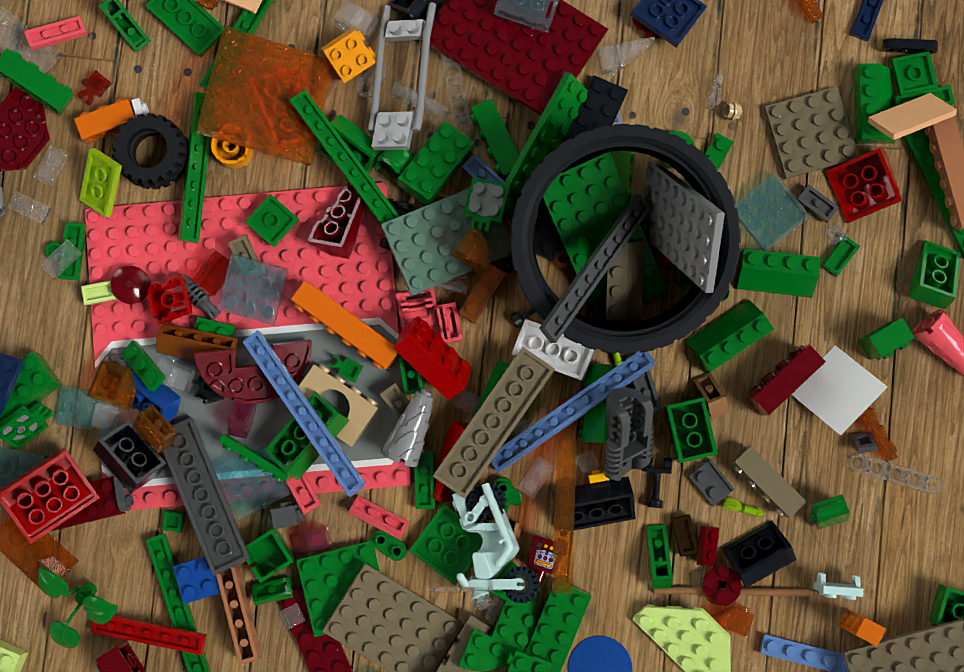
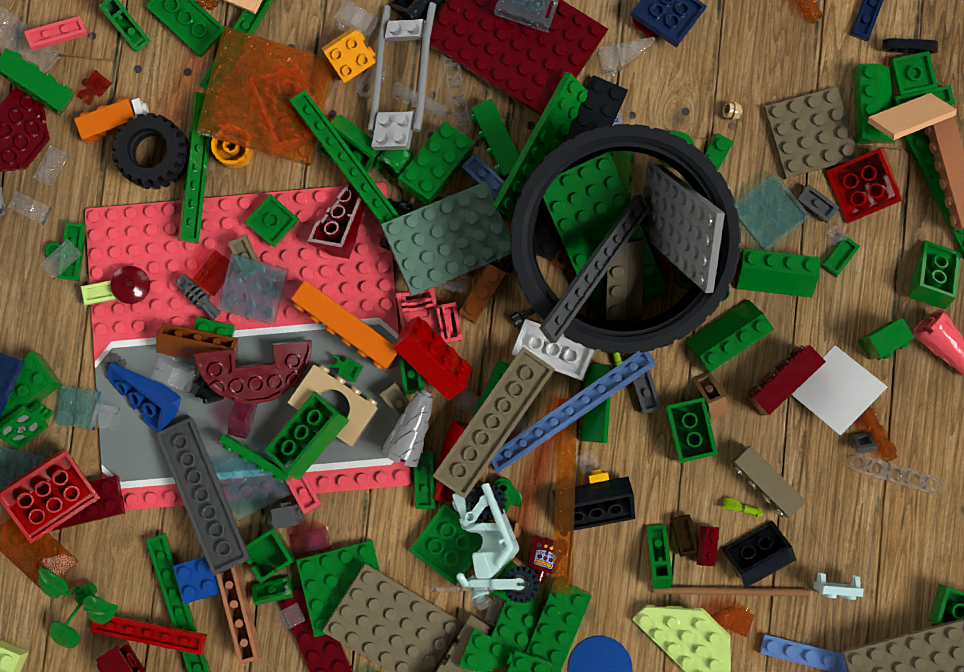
lime plate [79,148,122,218] -> none
clear orange slope [87,360,136,411] -> none
black brick [93,420,167,494] -> none
dark grey plate [114,476,134,512] -> none
green plate [121,340,166,392] -> none
clear orange brick [133,405,178,453] -> none
red slope [147,276,192,325] -> none
green tile [162,510,185,532] -> none
medium blue plate [243,330,367,497] -> none
coral plate [348,495,409,540] -> none
green plate [372,530,407,561] -> none
clear orange slope [450,229,492,275] -> none
piece [463,178,511,234] -> none
clear brick [517,455,555,499] -> none
dark grey connector [604,388,654,481] -> none
black bar [643,457,672,509] -> none
dark grey plate [688,459,735,507] -> none
dark red plate [702,565,742,606] -> none
clear plate [705,74,724,110] -> none
green torso [809,494,850,530] -> none
orange brick [839,609,886,647] -> none

